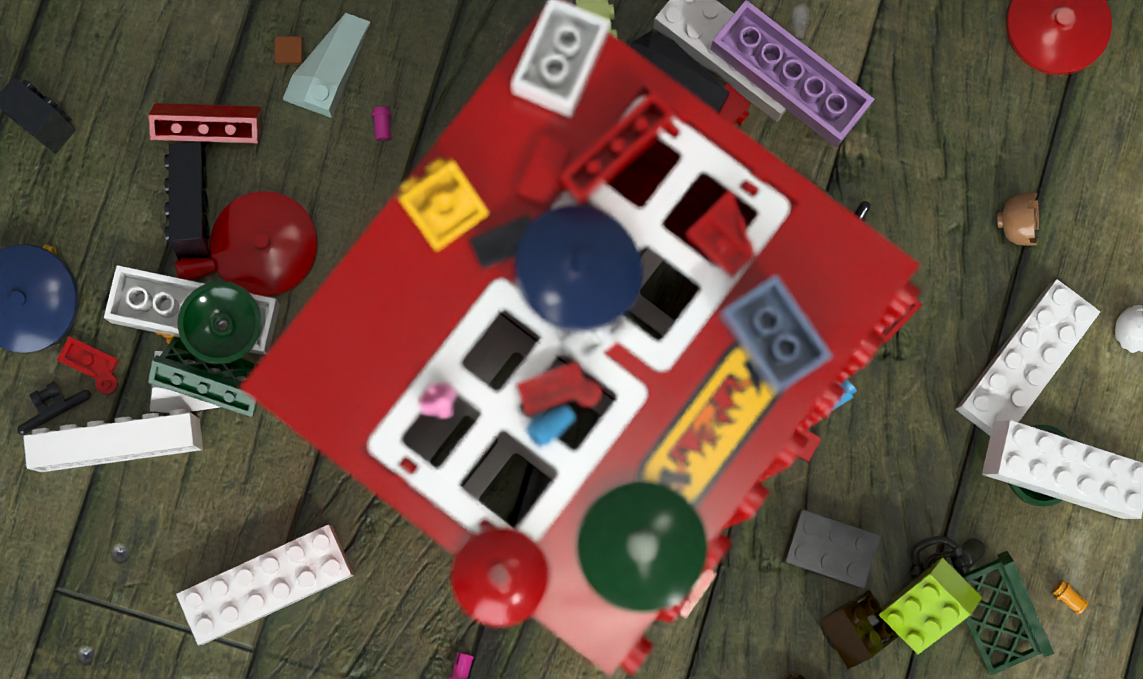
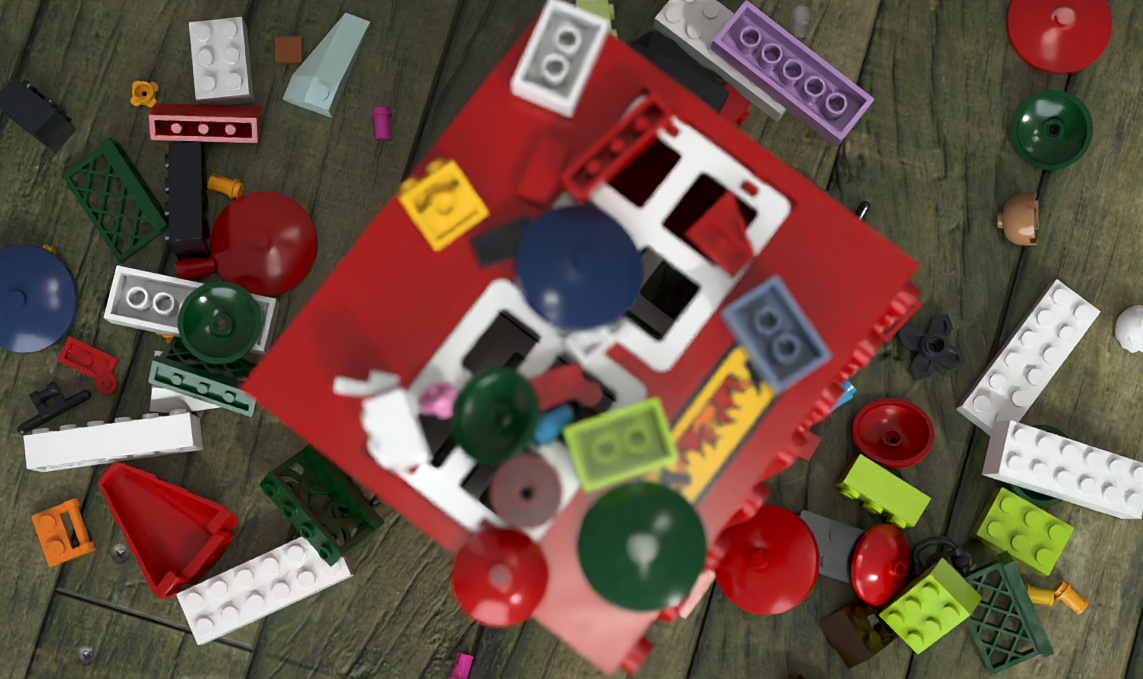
none -> orange plate [31,498,96,567]
none -> dark green fence [62,138,169,263]
none -> red cone [98,461,237,599]
none -> light orange plate [130,80,159,108]
none -> white brick [189,17,254,105]
none -> light orange pin [208,173,244,199]
none -> dark green fence [259,443,385,567]
none -> white slope [334,371,399,396]
none -> white brick [361,388,432,473]
none -> dark green dish [452,367,540,465]
none -> wheel [490,456,563,530]
none -> lime brick [563,397,679,494]
none -> red dish [714,504,820,615]
none -> lime brick [835,454,931,529]
none -> red dish [851,523,911,606]
none -> red dish [852,398,935,468]
none -> black plant [897,314,966,381]
none -> lime brick [969,487,1074,576]
none -> dark green dish [1011,90,1093,170]
none -> yellow pin [1024,583,1054,607]

